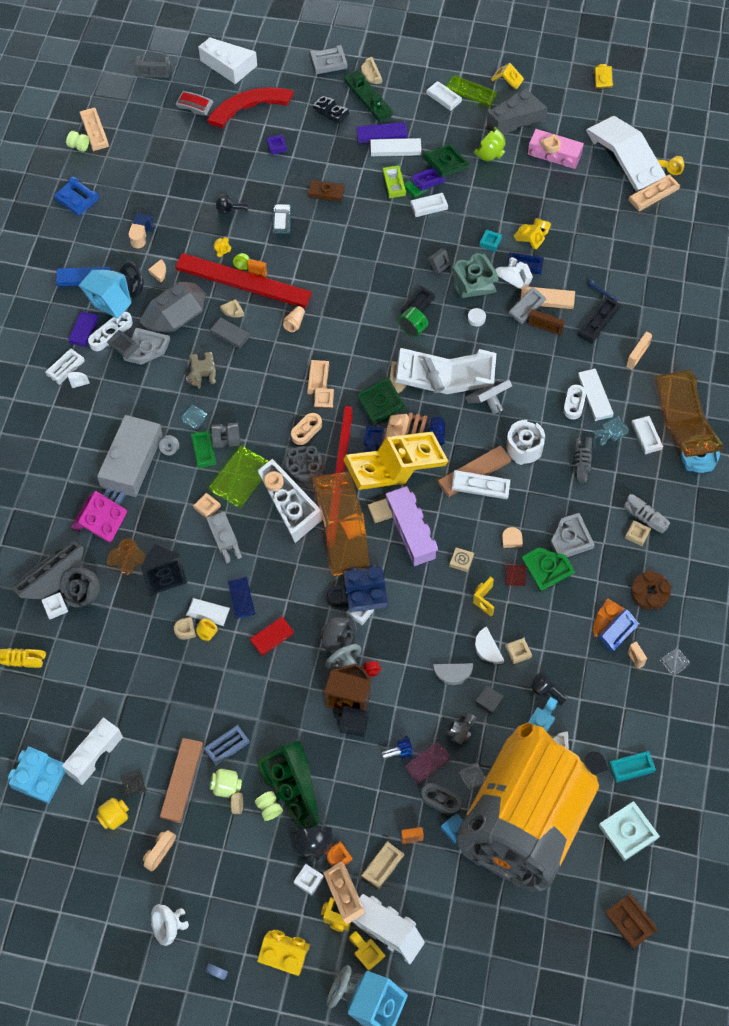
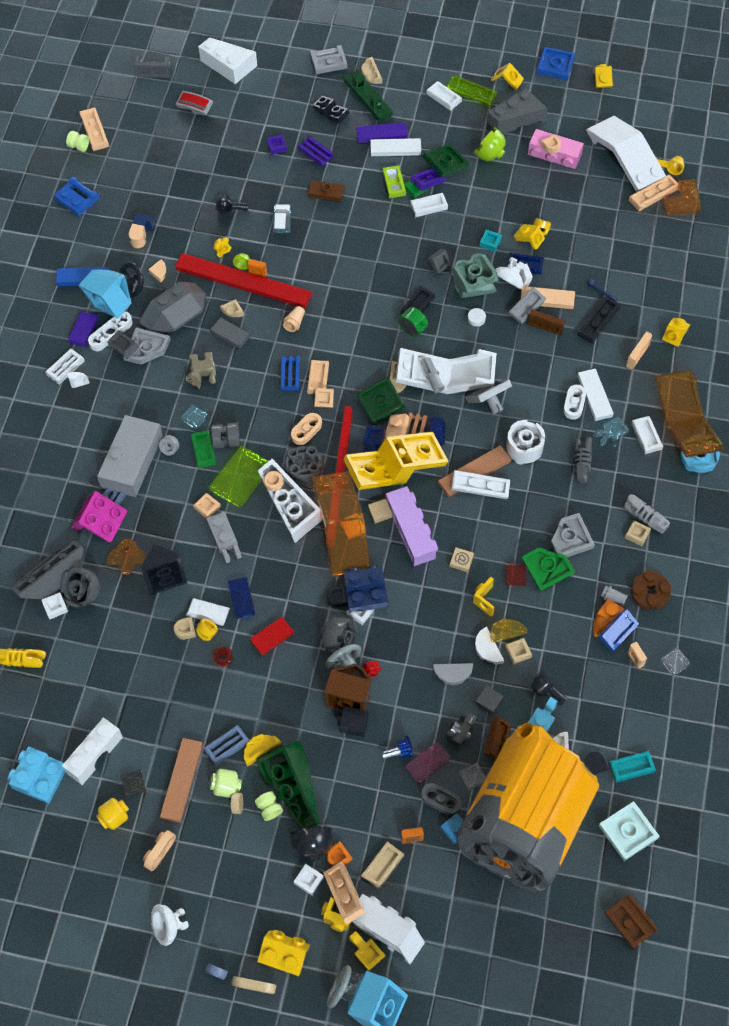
red tile [207,87,294,128] -> none
light nougat tile [502,527,523,548] -> none
none -> clear red plate [213,647,233,667]
none -> tan tile [232,976,276,994]
none -> yellow tile [244,734,282,767]
none -> blue tile [281,356,300,391]
none -> dark purple tile [298,136,333,166]
none -> reddish brown plate [483,716,511,761]
none -> clear yellow plate [490,619,528,642]
none -> blue tile [536,47,575,80]
none -> light grey pin [601,585,628,606]
none -> yellow bracket [662,318,690,347]
none -> clear orange plate [664,179,701,216]

